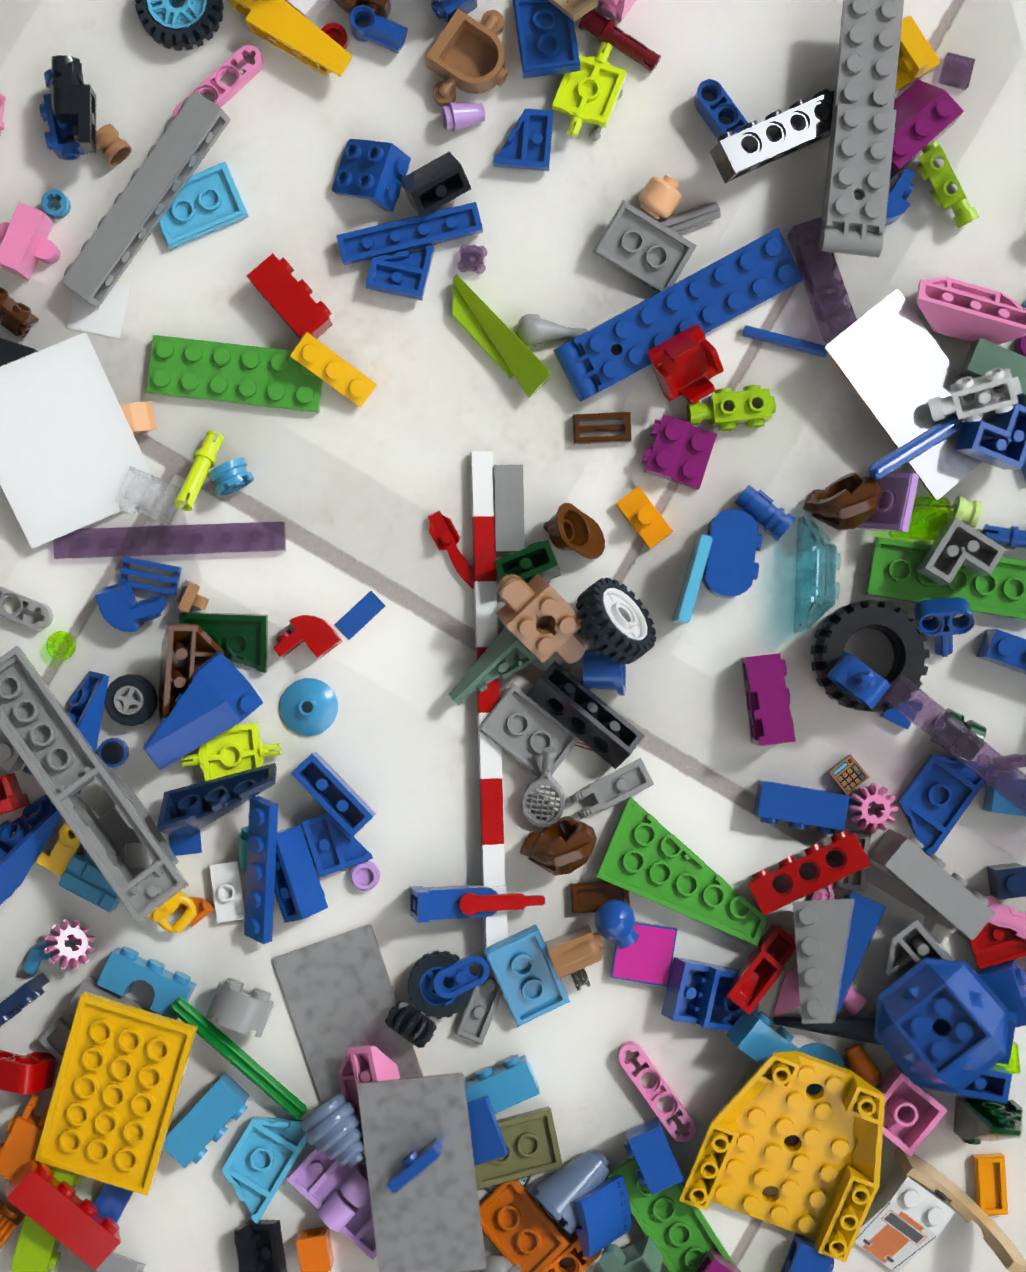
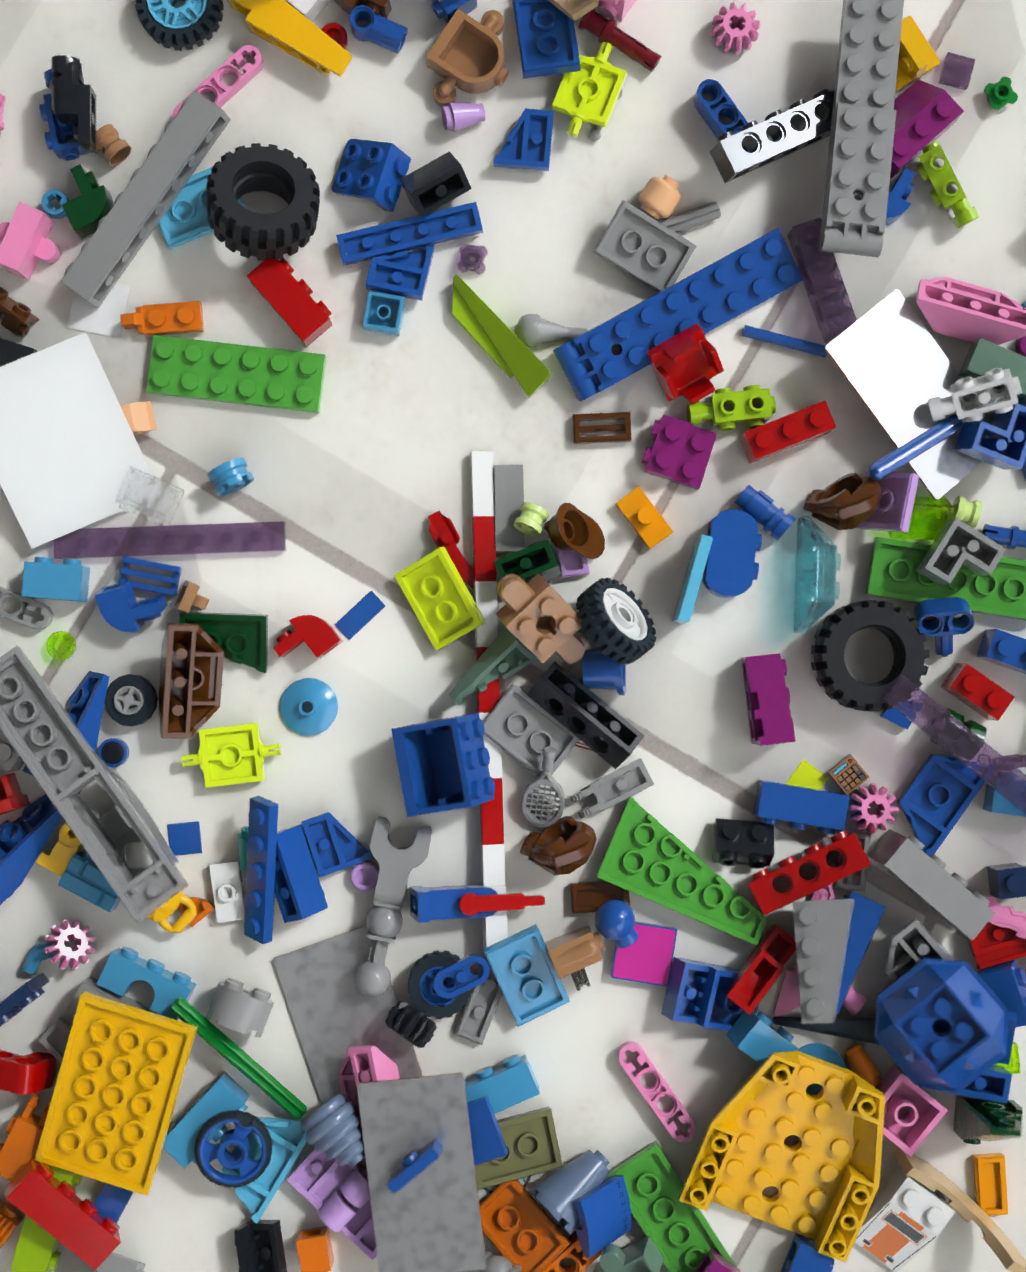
blue wedge [143,651,263,770] -> none
dark blue wedge [157,763,277,836] -> none
neon yellow pin [174,430,224,511] -> none
yellow plate [289,332,377,408] -> none
blue brick [291,752,376,837] -> none
blue brick [623,1118,684,1195] -> none
blue beam [827,652,891,710] -> none
none -> dark azure brick [21,557,90,602]
none -> dark green brick [62,164,113,239]
none -> orange hinge [120,301,204,336]
none -> blue wheel [194,1110,272,1188]
none -> black tyre [206,143,320,261]
none -> light grey piece [354,816,432,998]
none -> dark azure piece [363,291,406,336]
none -> blue container [391,712,495,817]
none -> neon yellow plate [394,546,486,651]
none -> yellowish green wheel [513,502,549,537]
none -> lavender tile [556,549,590,579]
none -> bright pink gear [711,1,760,55]
none -> black bracket [712,818,774,869]
none -> red brick [739,400,836,464]
none -> neon yellow sticker [786,759,829,790]
none -> red brick [941,663,1015,721]
none -> green plate [984,77,1018,110]

